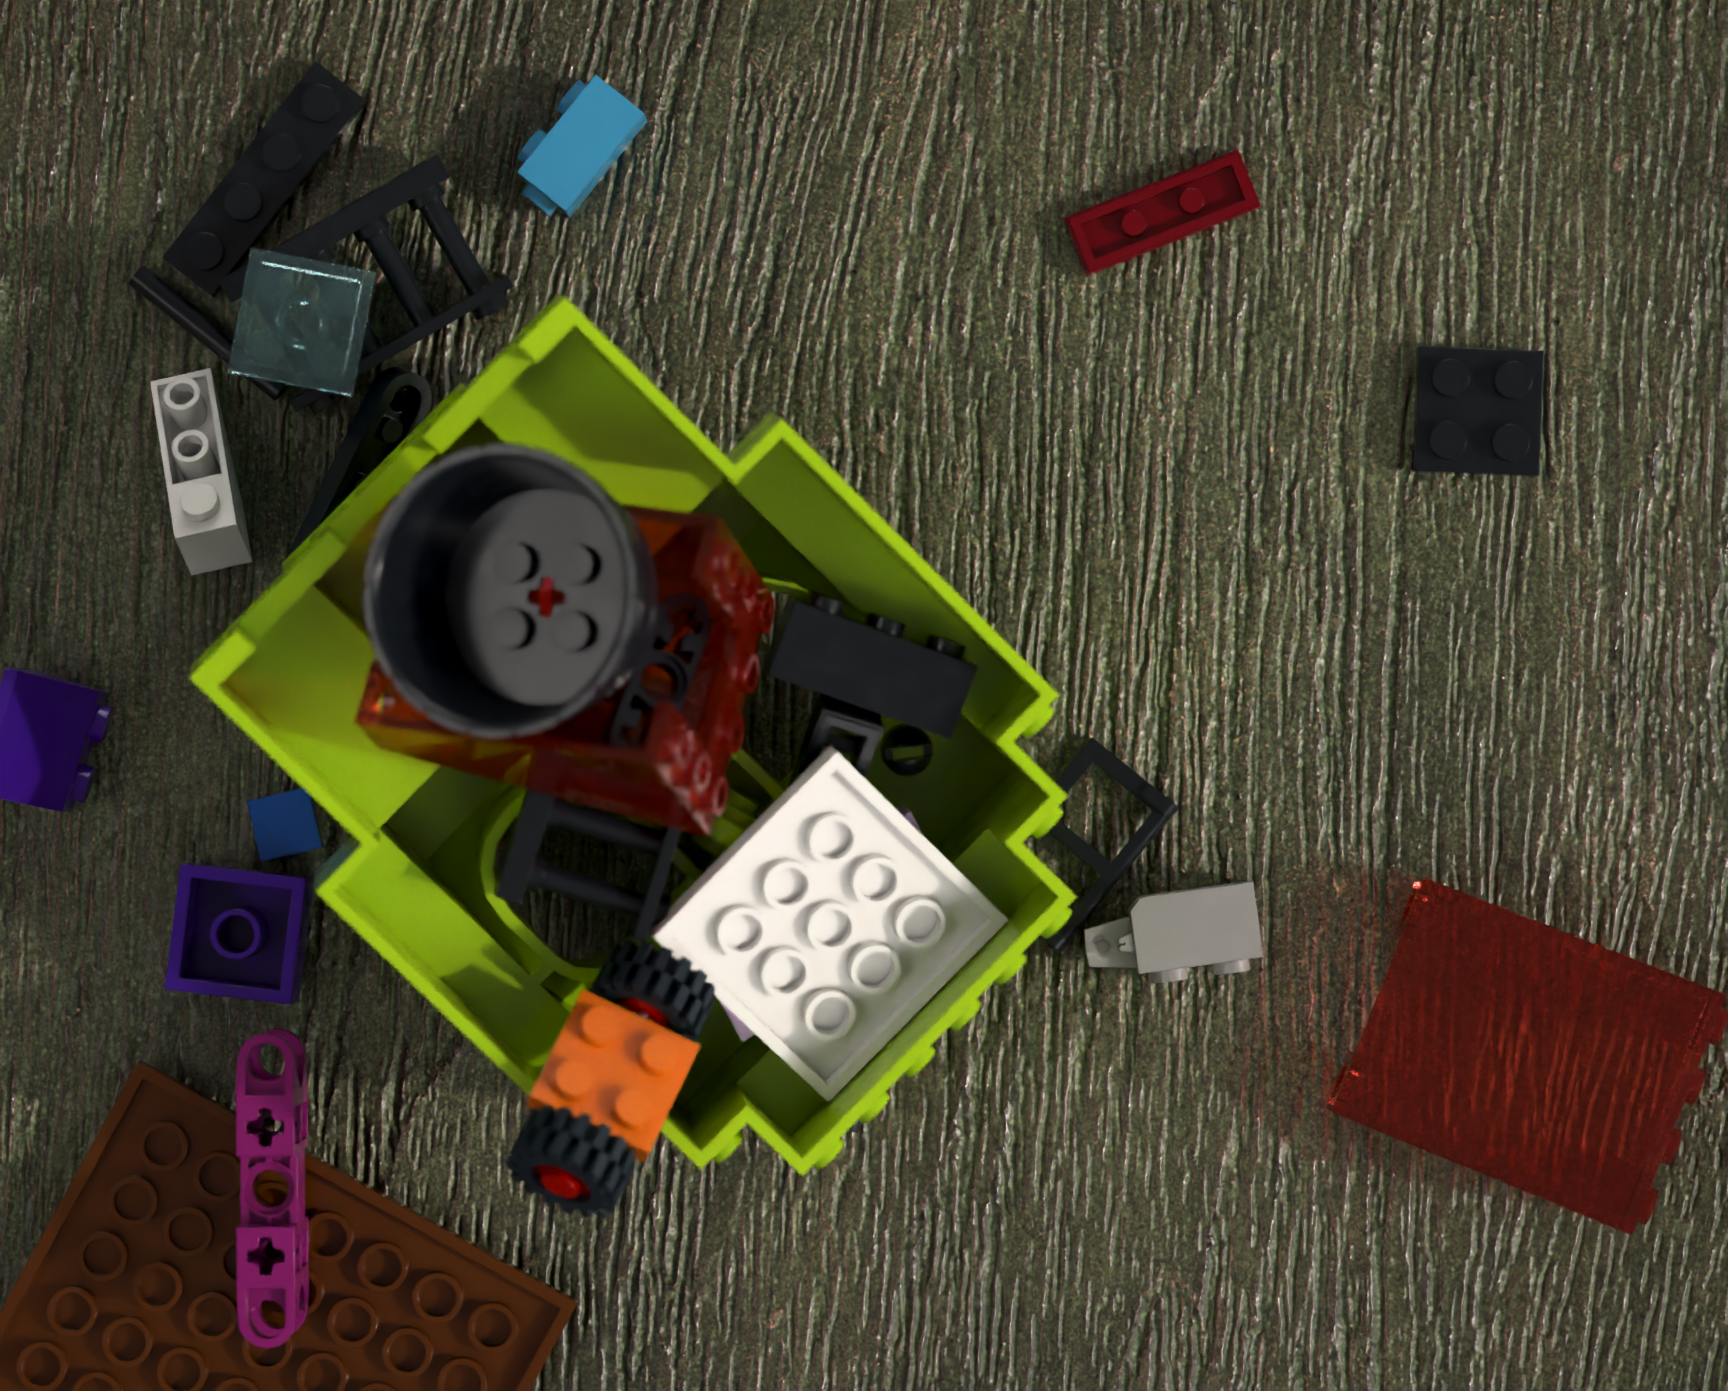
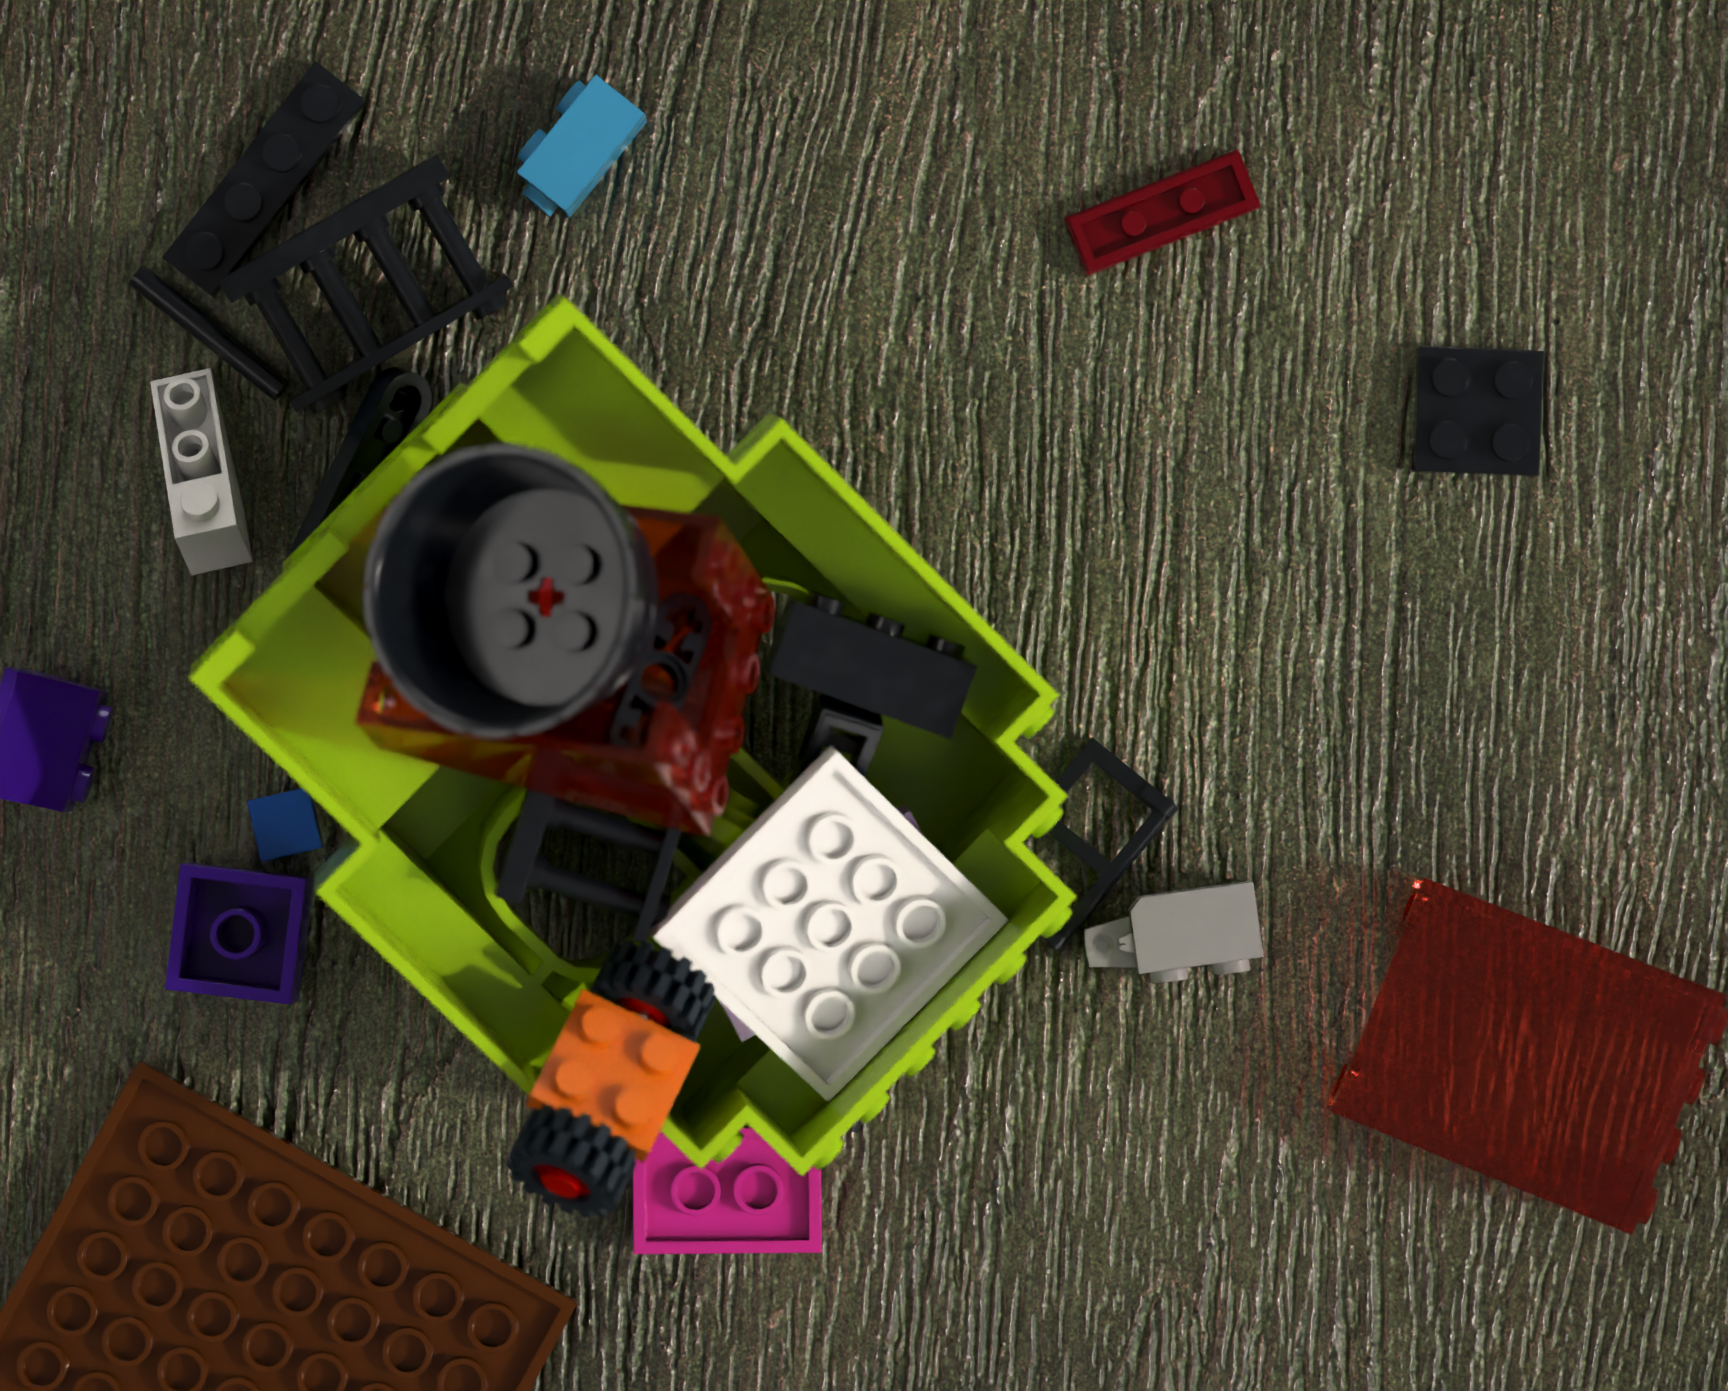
clear light blue plate [227,247,376,397] -> none
magenta piece [236,1028,309,1348] -> none
black hinge [880,724,933,776] -> none
none -> dark pink plate [633,1126,822,1254]

